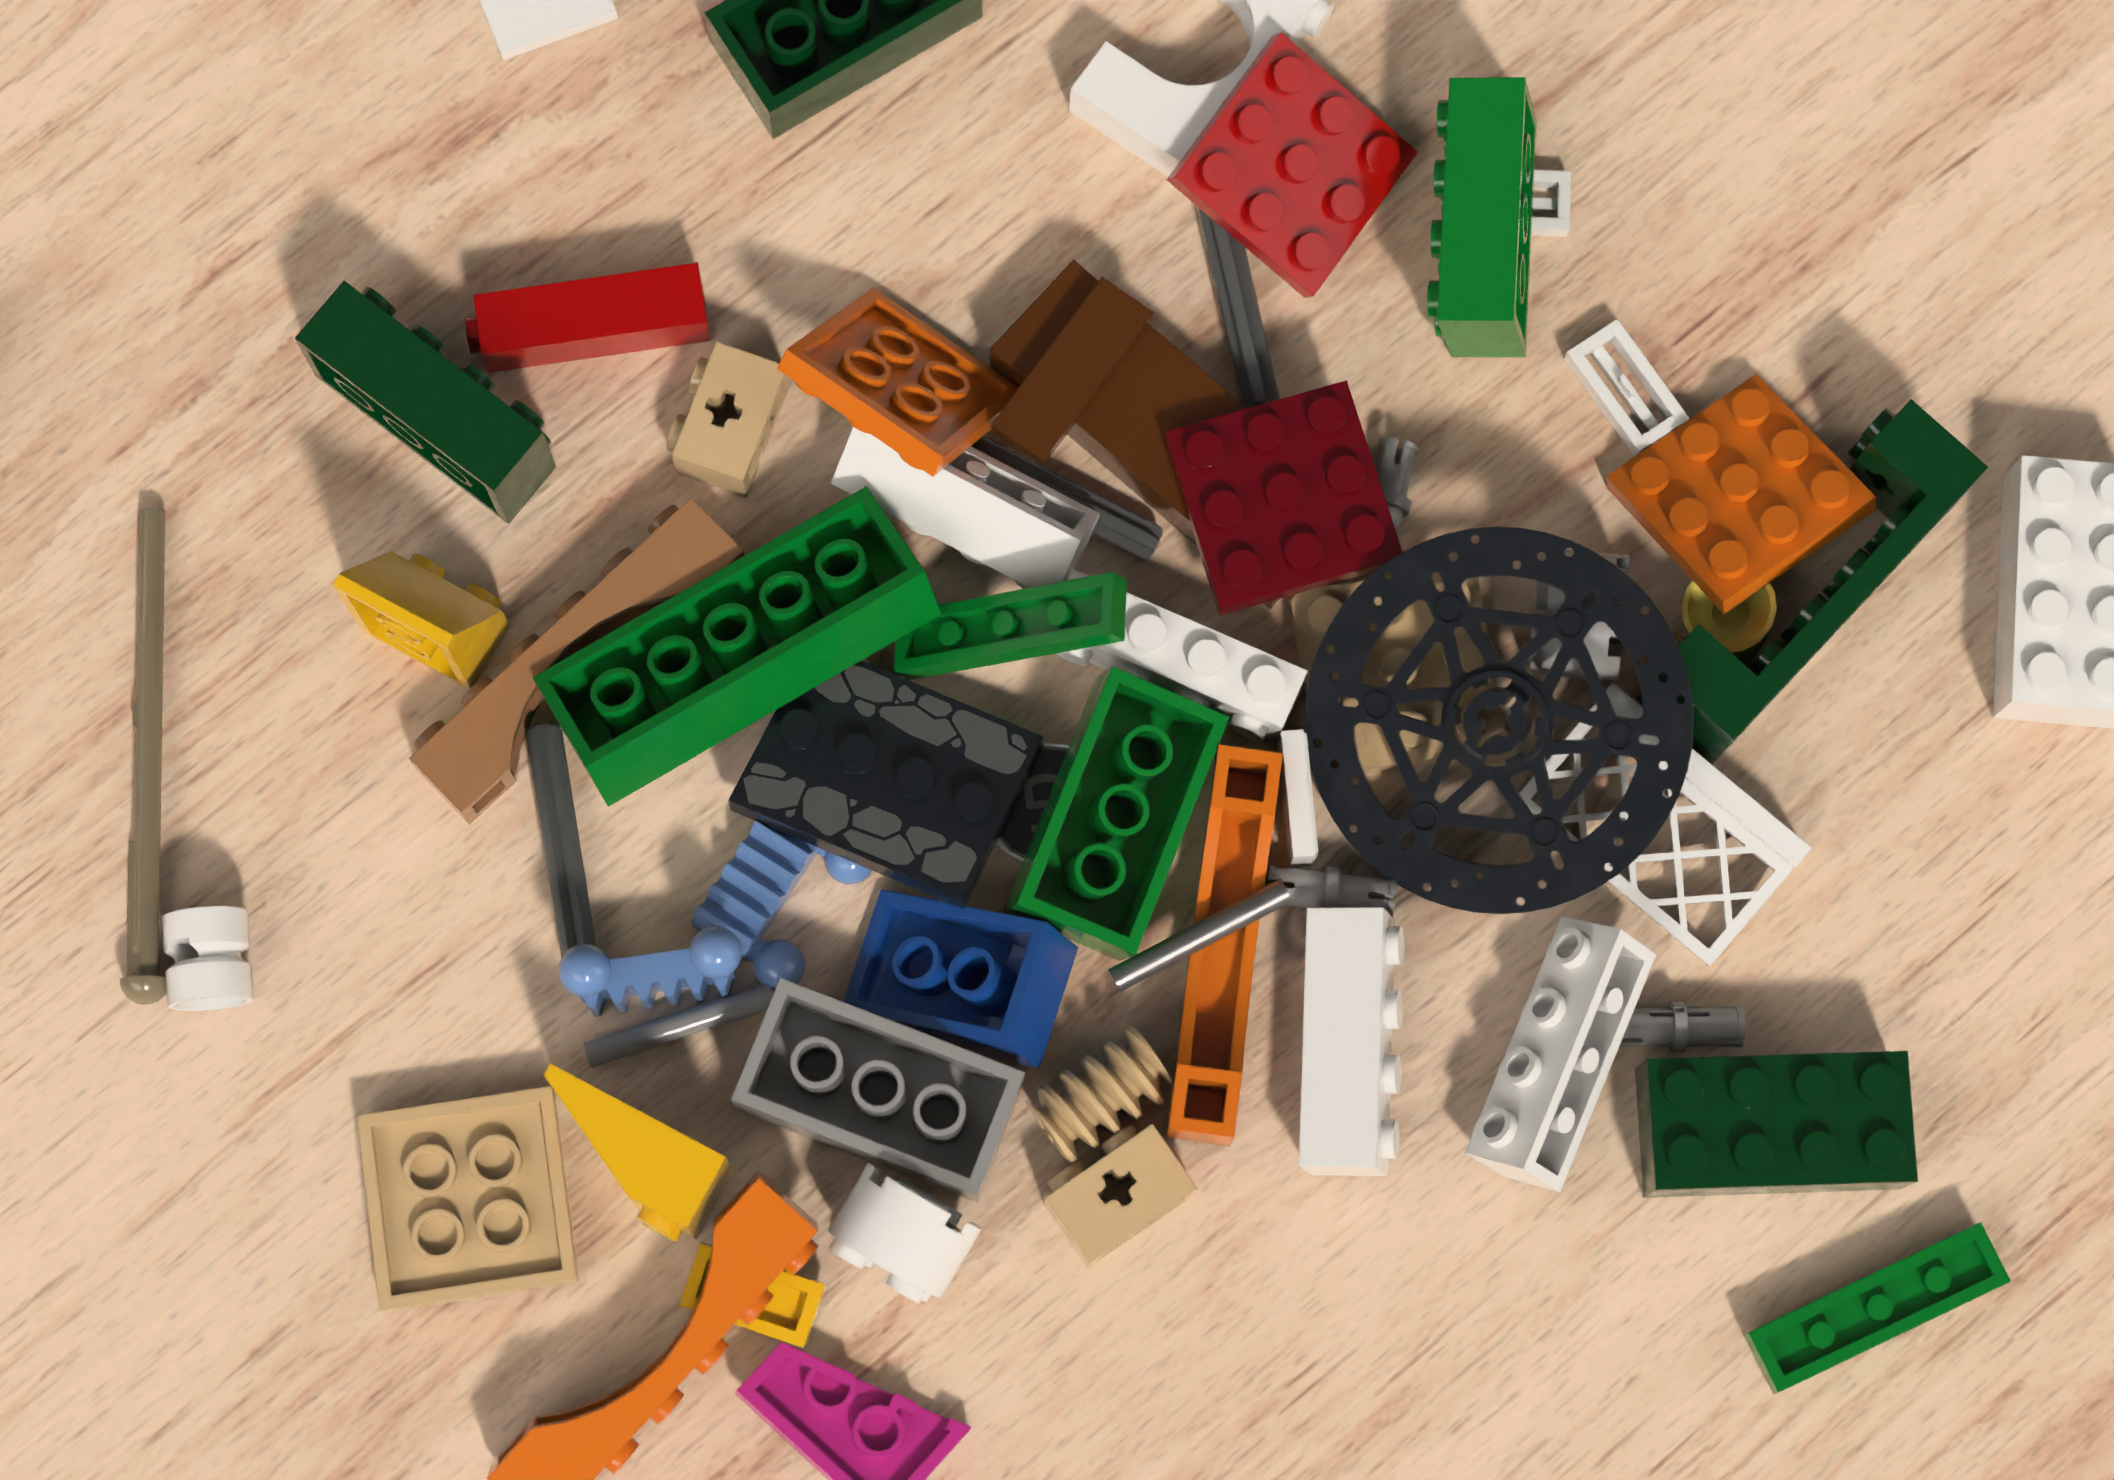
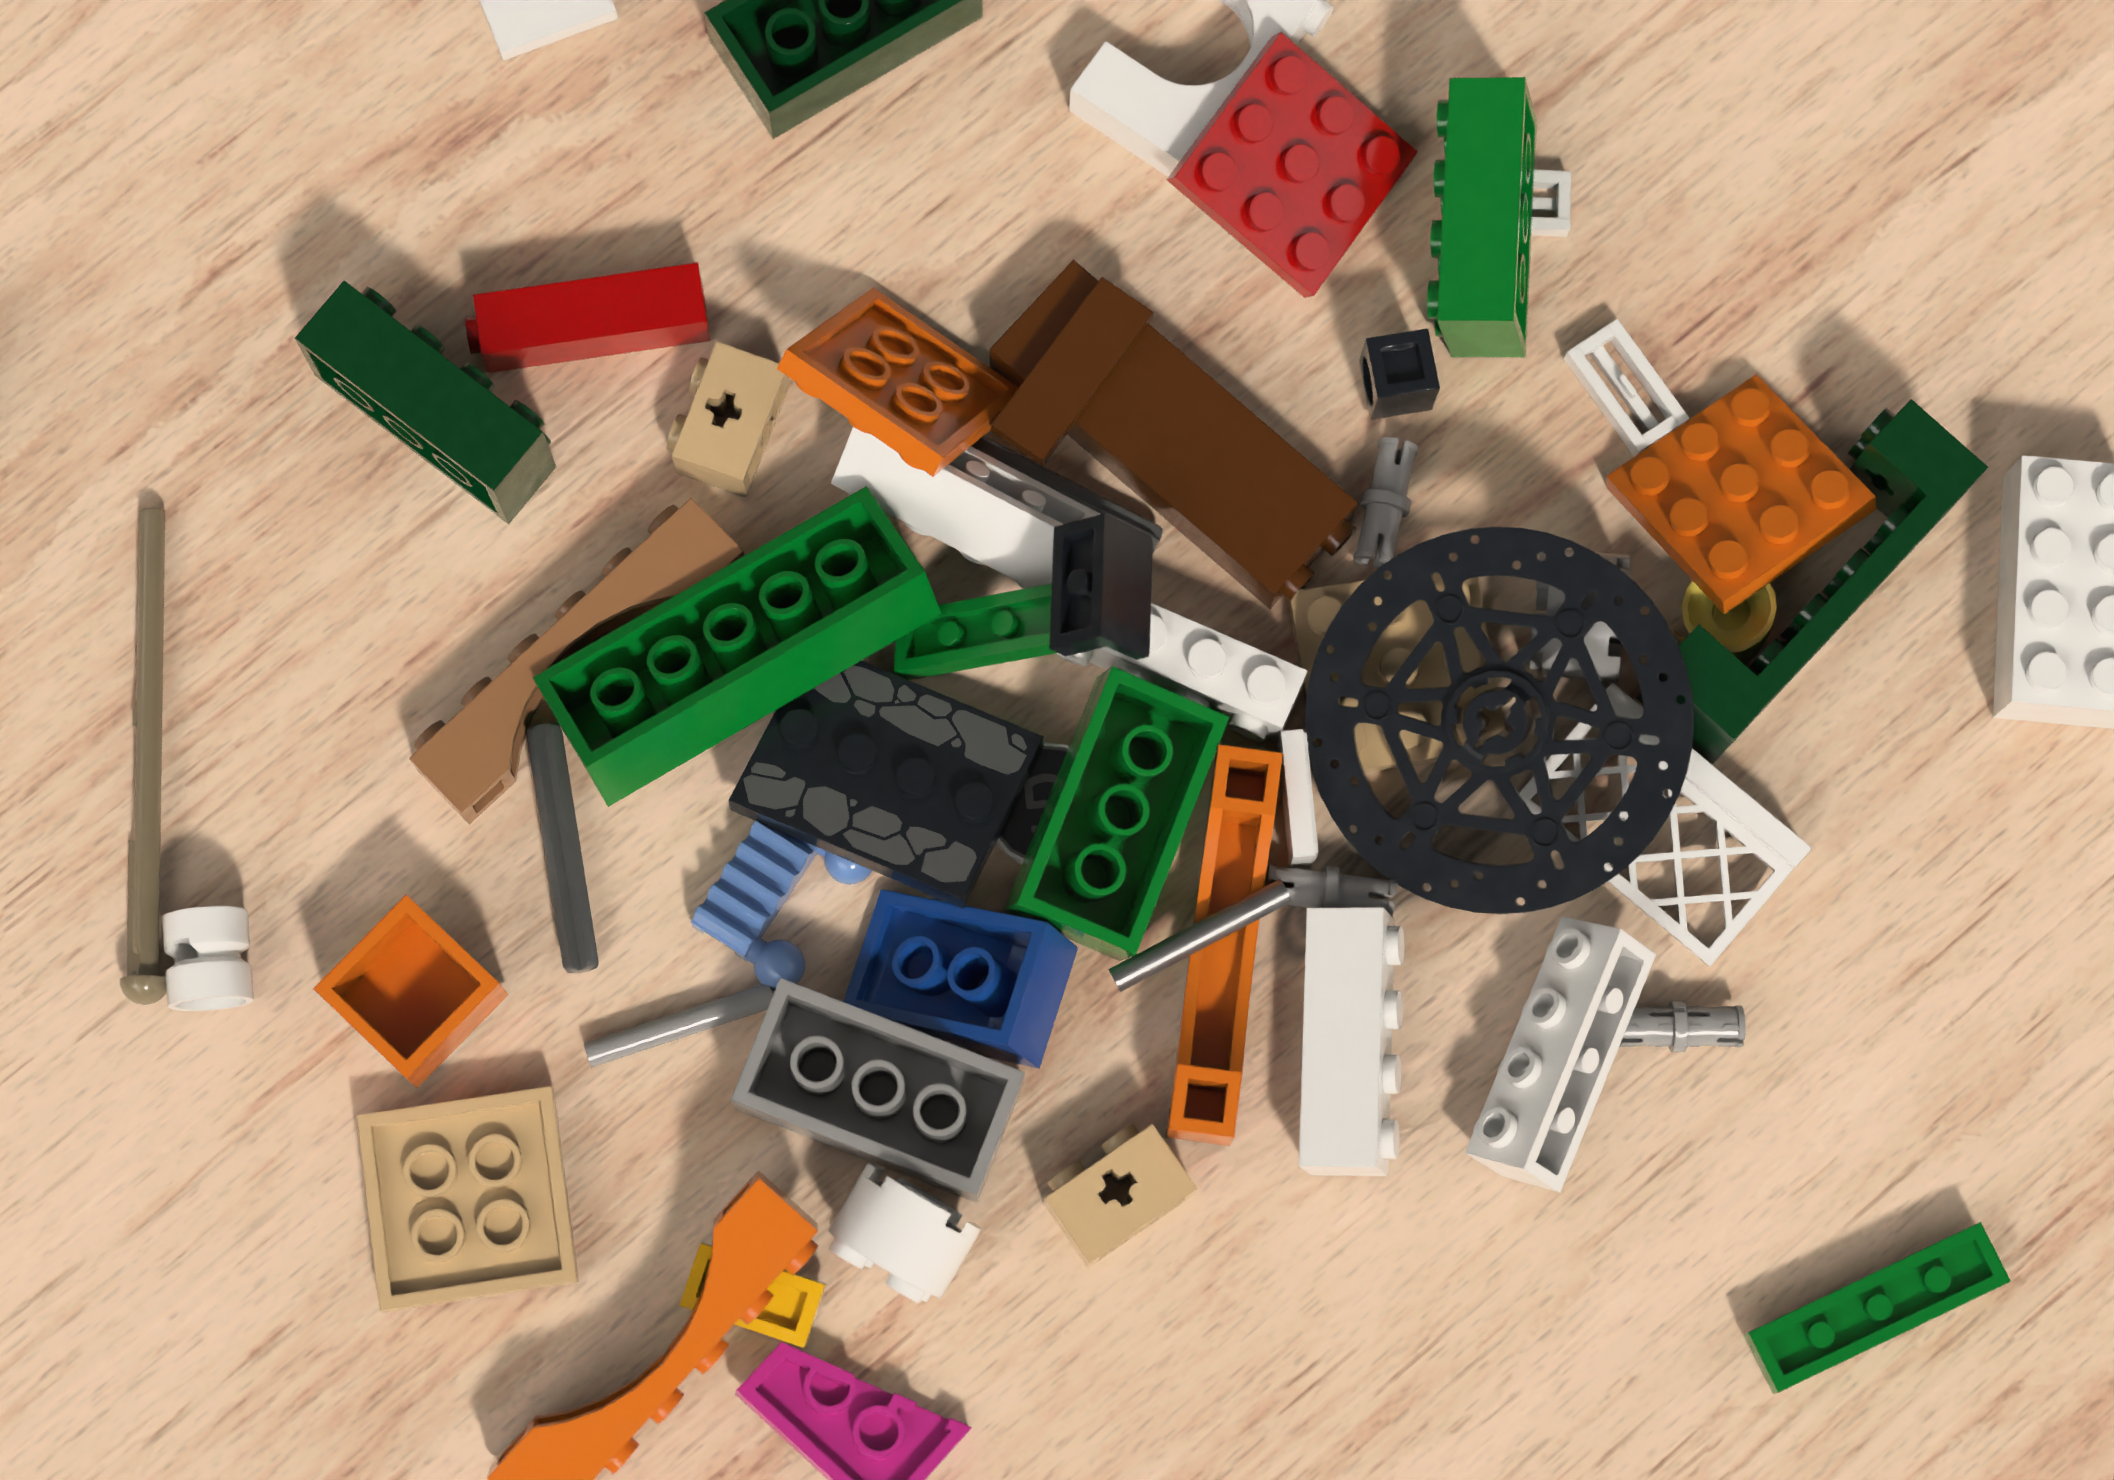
yellow slope [333,551,510,689] -> none
yellow slope [544,1064,734,1242] -> none
medium blue gear [558,926,742,1017] -> none
tan piece [1026,1026,1172,1164] -> none
dark red plate [1164,380,1402,616] -> none
dark grey axle [1198,208,1280,408] -> none
dark green brick [1635,1051,1918,1198] -> none
none -> orange piece [313,894,509,1088]
none -> black panel [1049,513,1153,660]
none -> black brick [1359,328,1440,420]

